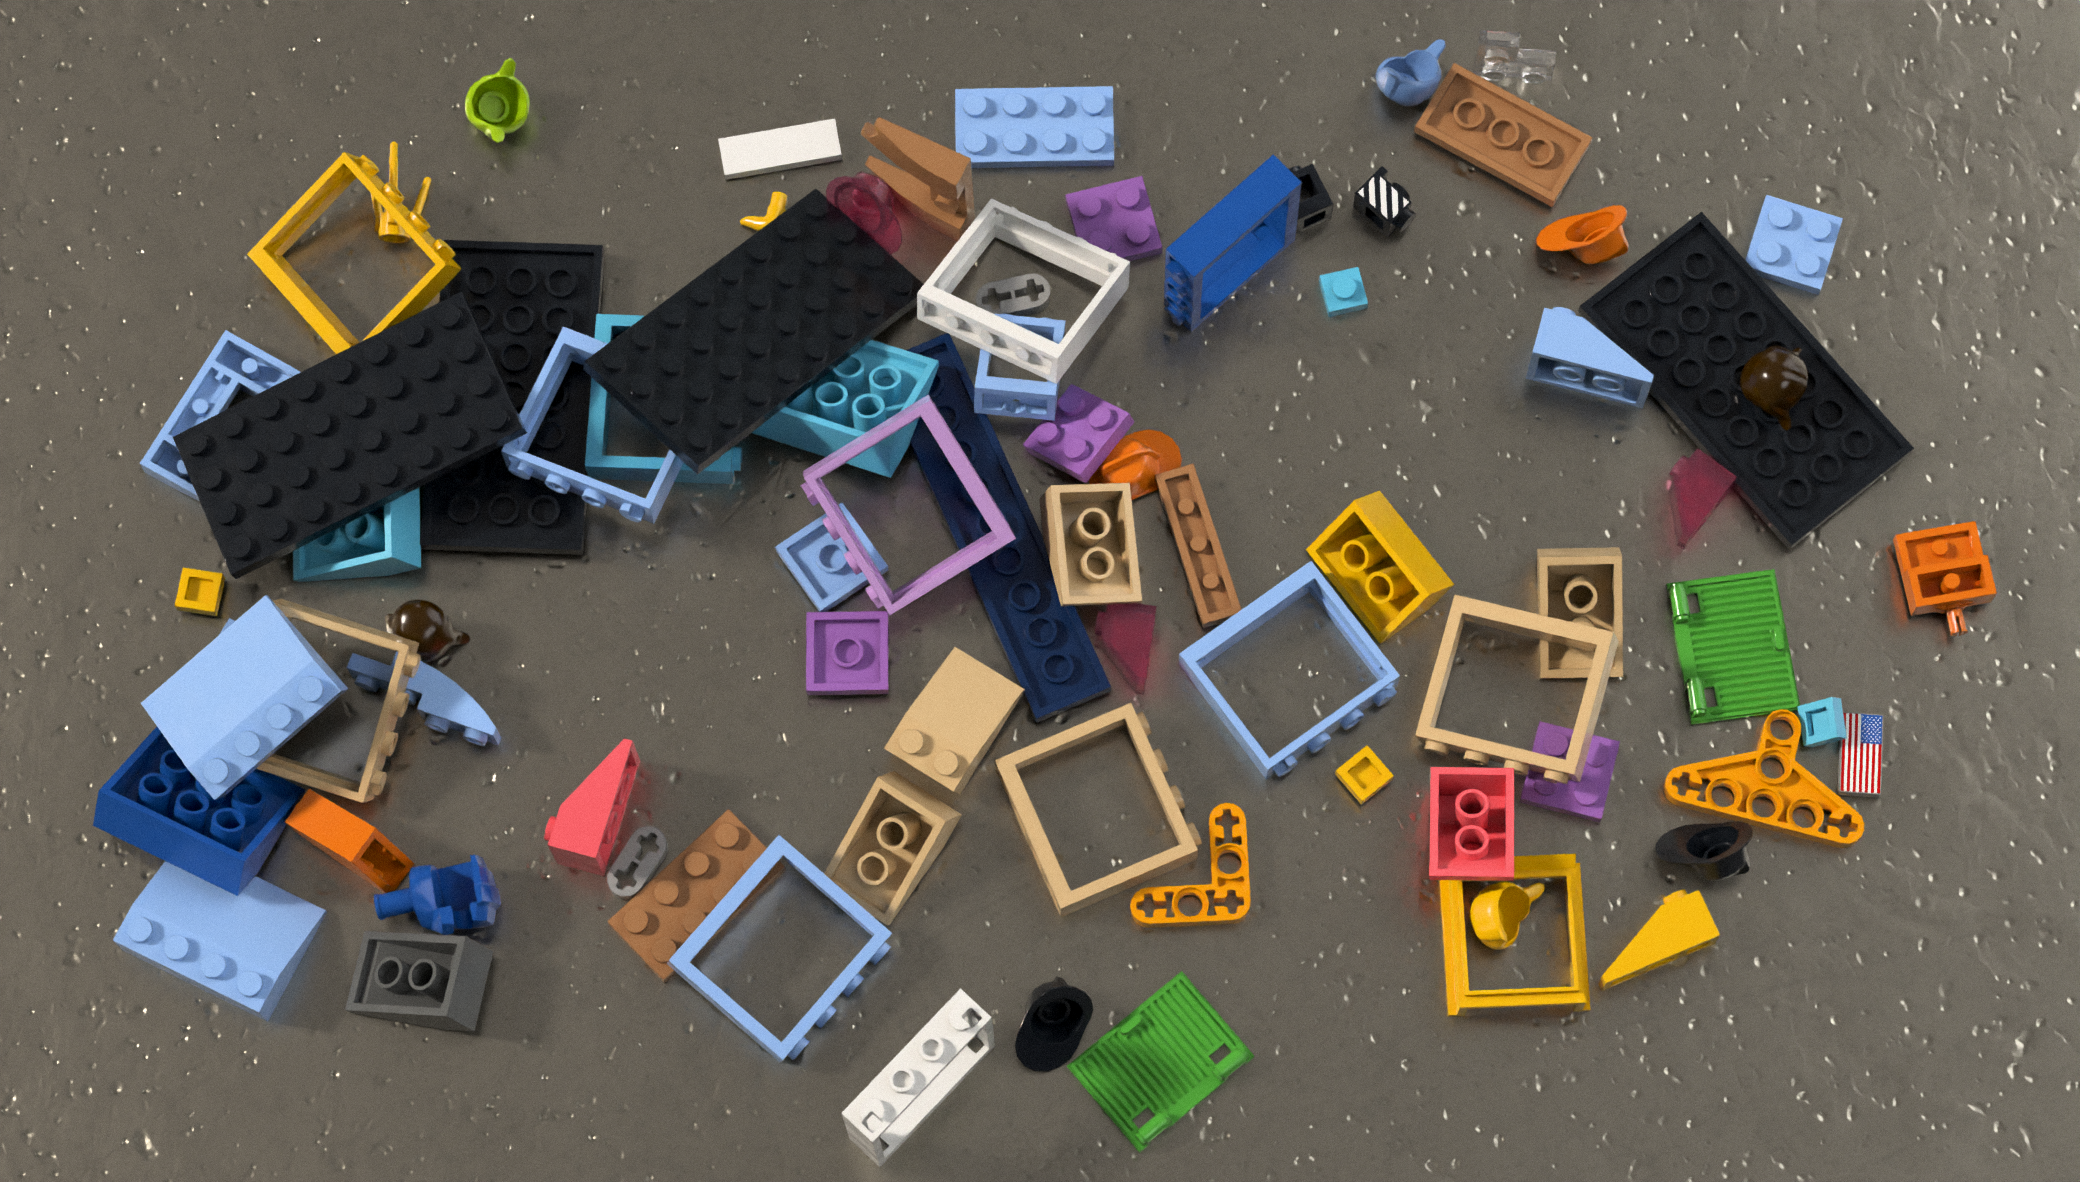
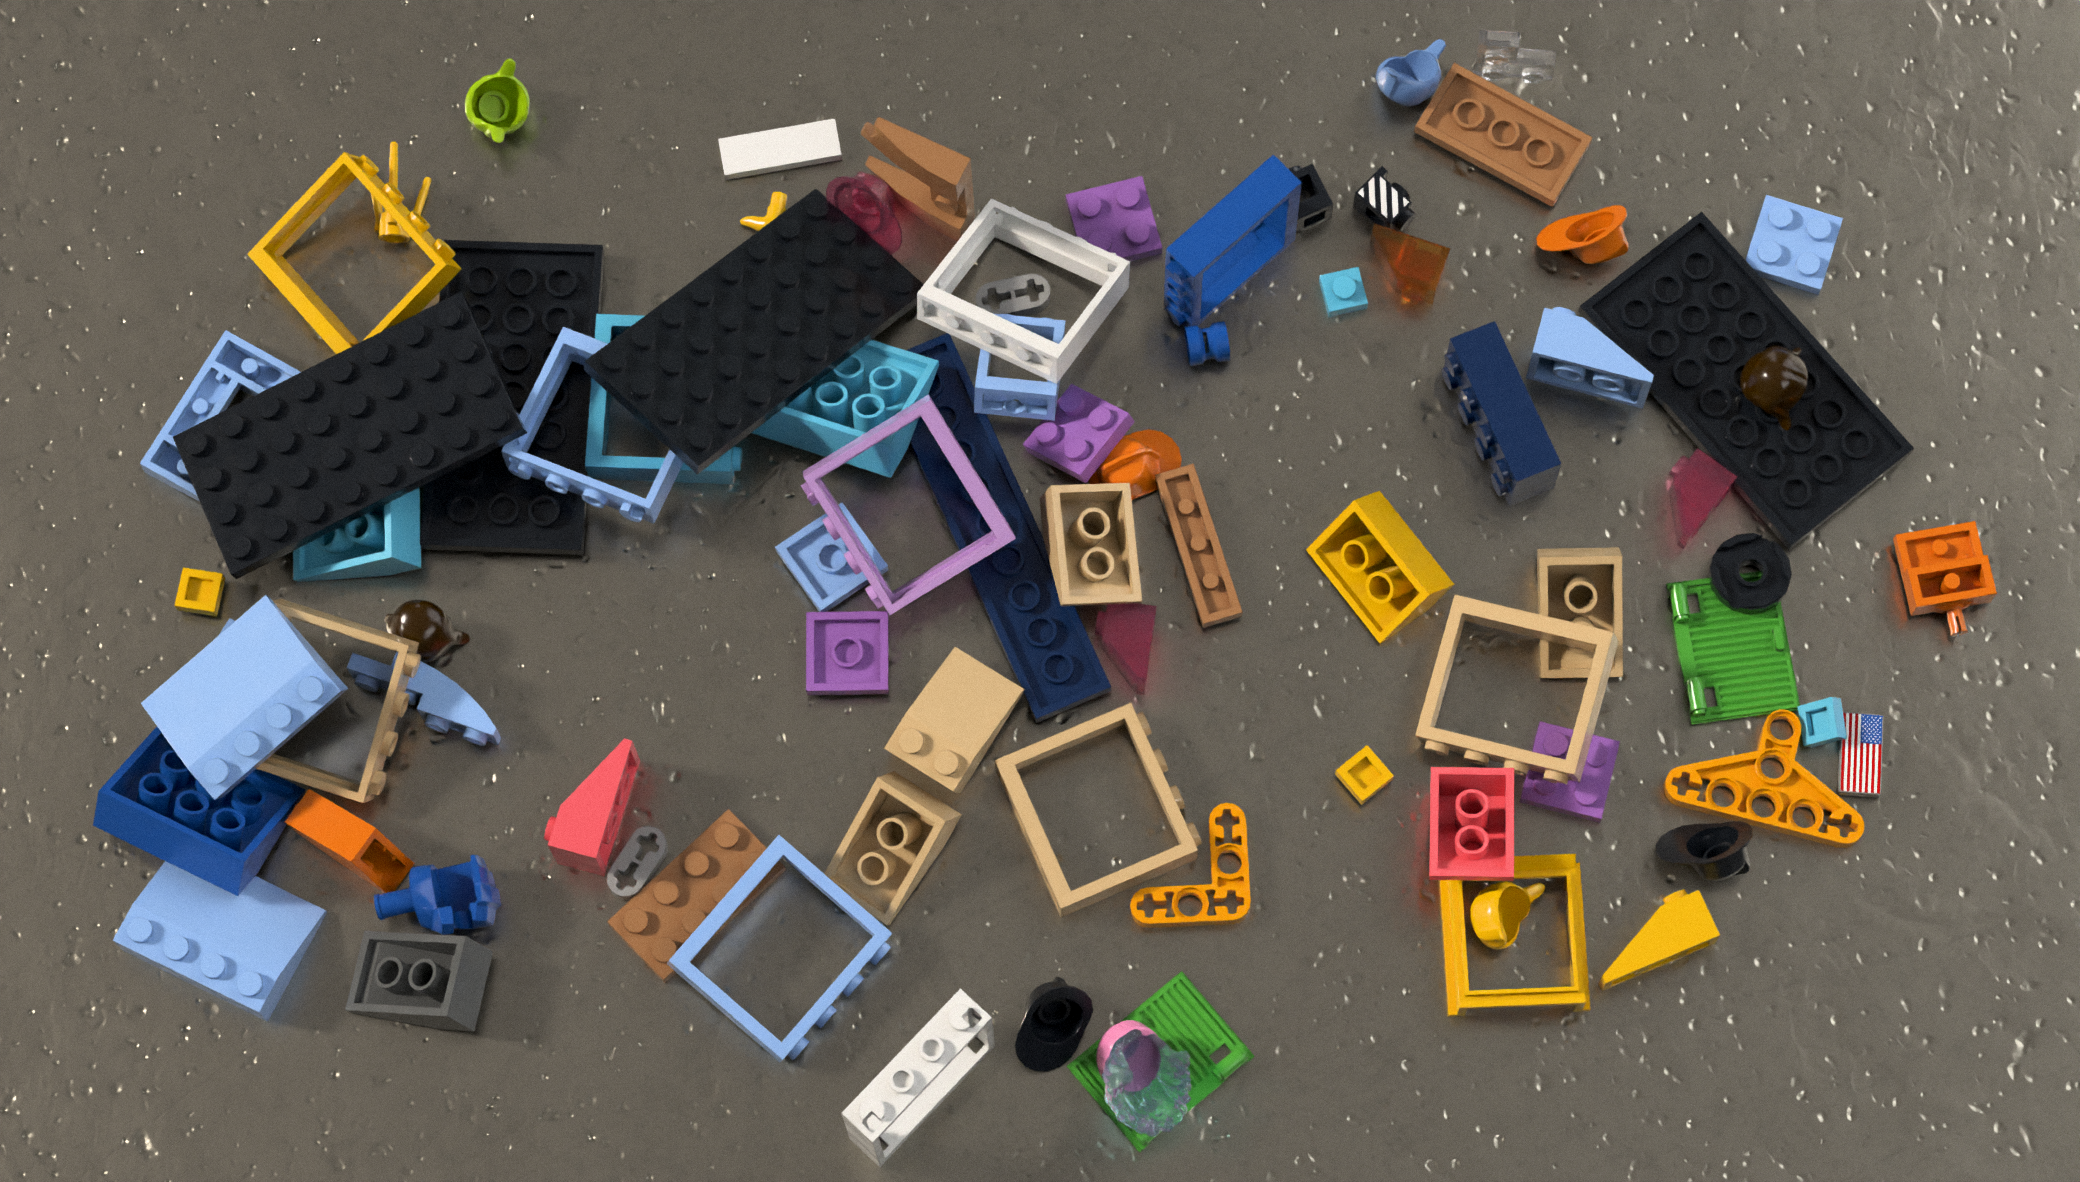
light blue plate [955,86,1114,168] -> none
light blue window [1179,561,1400,780] -> none
none -> clear light blue hair [1096,1020,1192,1137]
none -> blue wheel [1184,321,1230,366]
none -> clear orange slope [1370,223,1451,305]
none -> dark blue brick [1442,321,1561,506]
none -> black tile [1708,533,1792,614]

